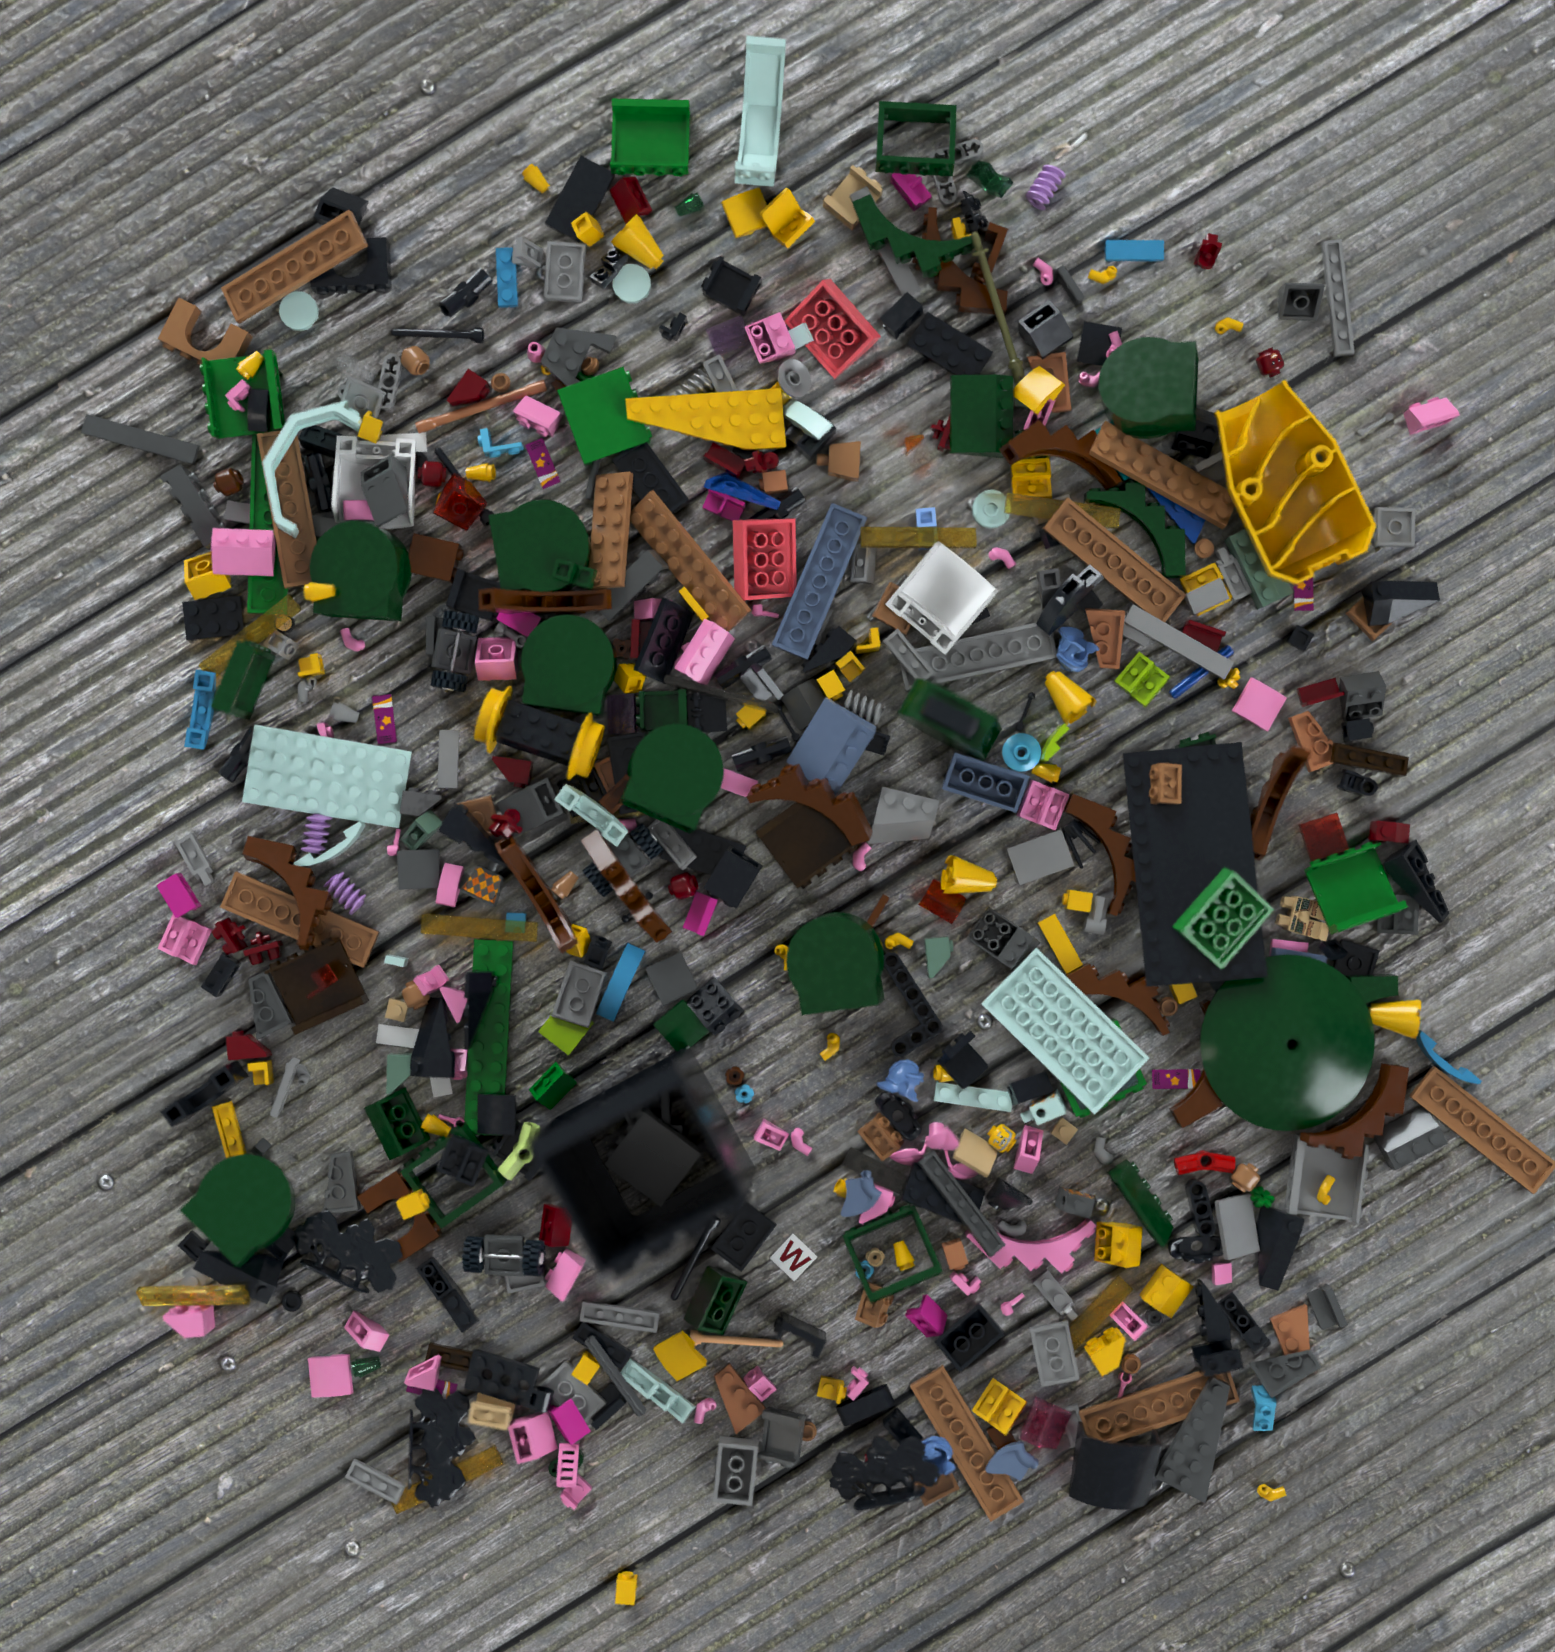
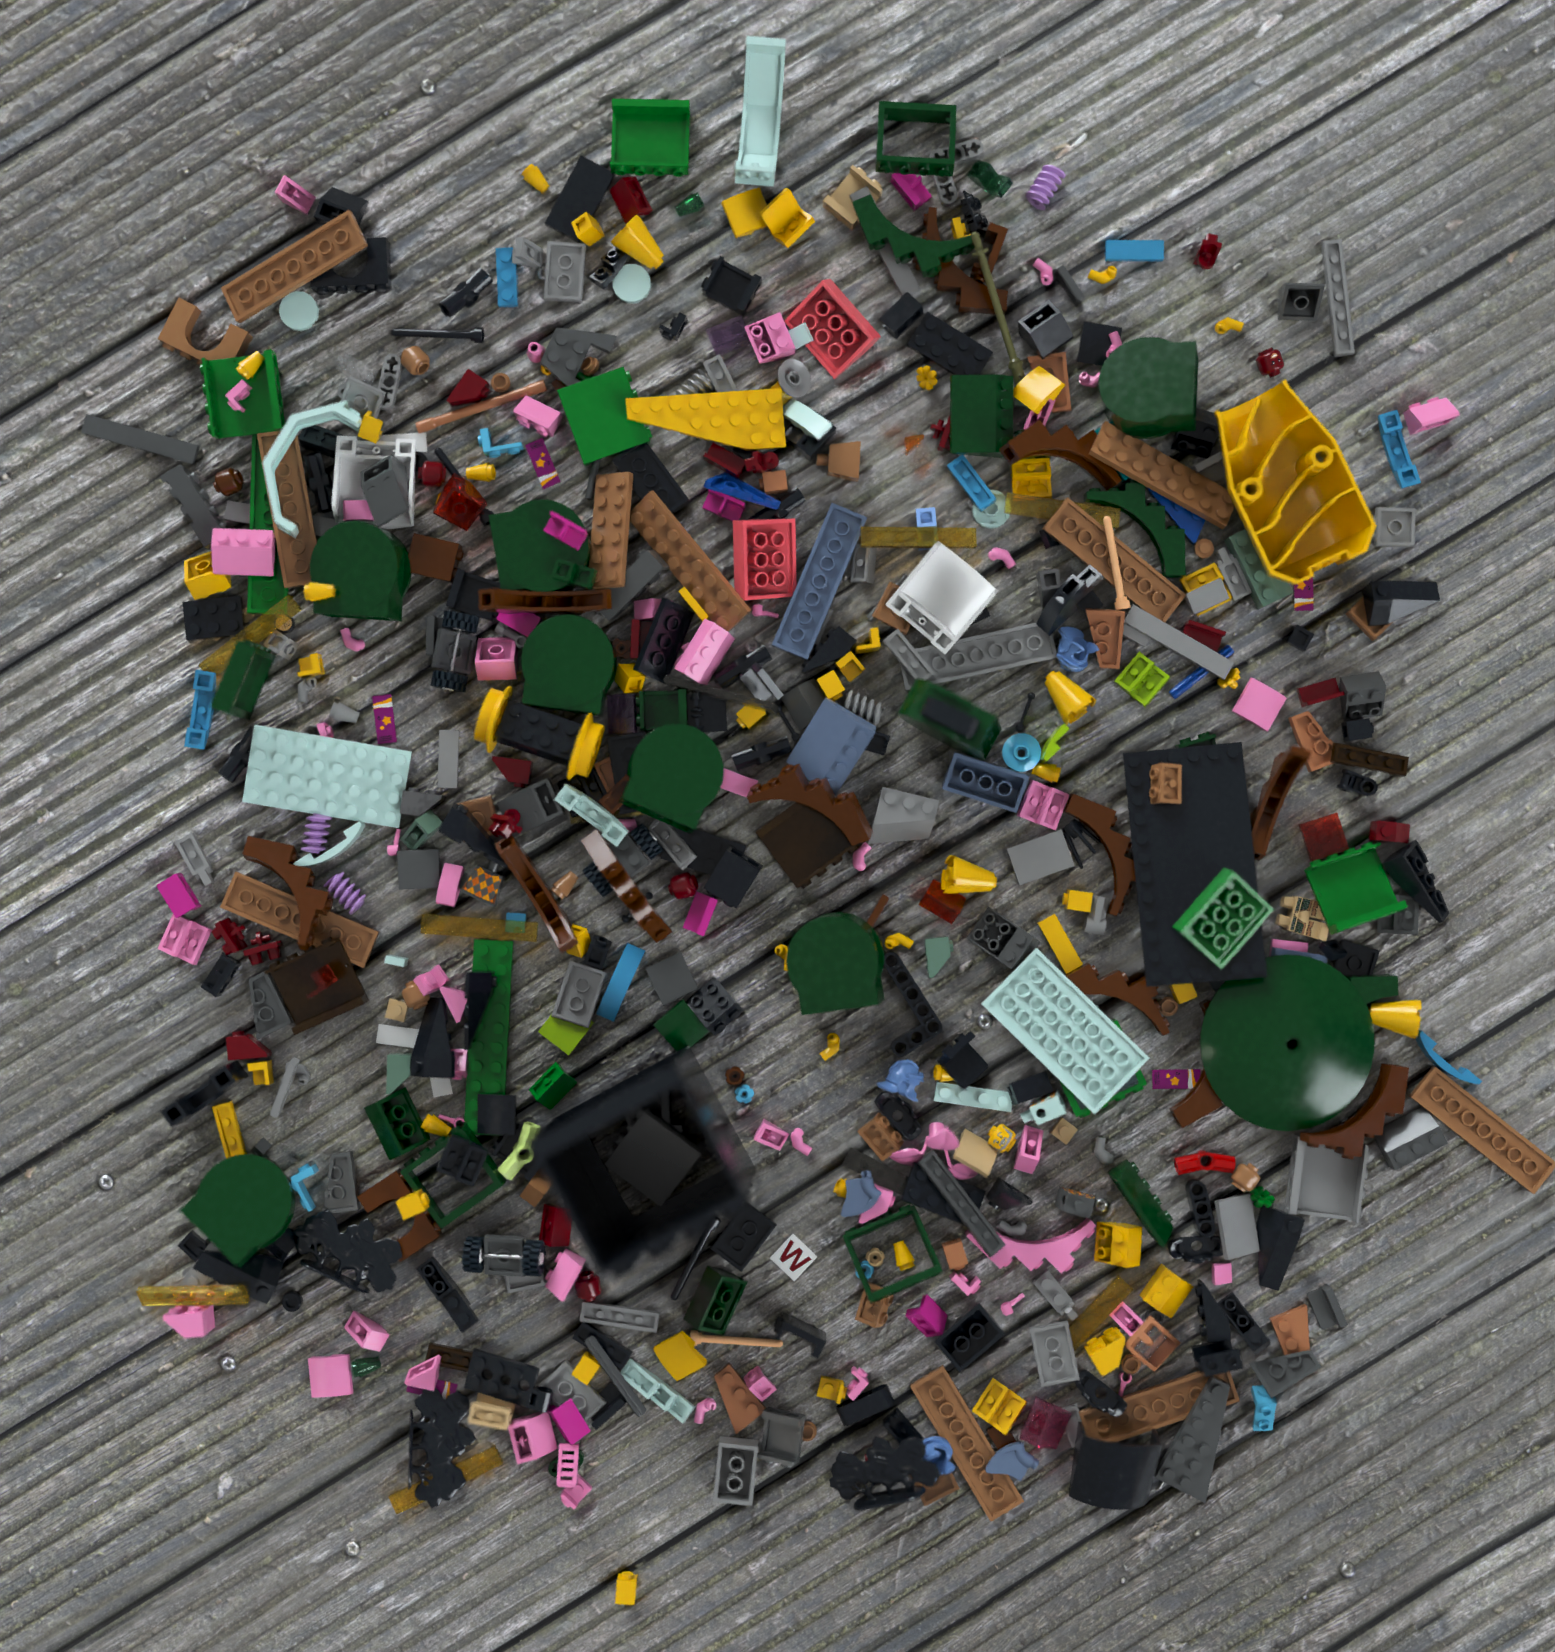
black slope [248,388,271,432] -> none
light grey tile [345,1458,406,1504] -> none
yellow arm [1257,1484,1287,1501] -> none
yellow arm [1317,1175,1335,1205] -> none
none -> bright pink slope [275,175,316,214]
none -> medium azure bracket [290,1164,319,1212]
none -> medium nougat slope [520,1167,551,1207]
none -> dark pink panel [543,511,588,551]
none -> dark red head [575,1271,601,1302]
none -> yellow plant [916,365,938,391]
none -> dark azure plate [947,455,996,512]
none -> black piece [1075,1370,1128,1417]
none -> light nougat piece [1103,516,1131,610]
none -> nougat window [1124,1316,1181,1372]
none -> dark azure slope [1378,410,1421,489]

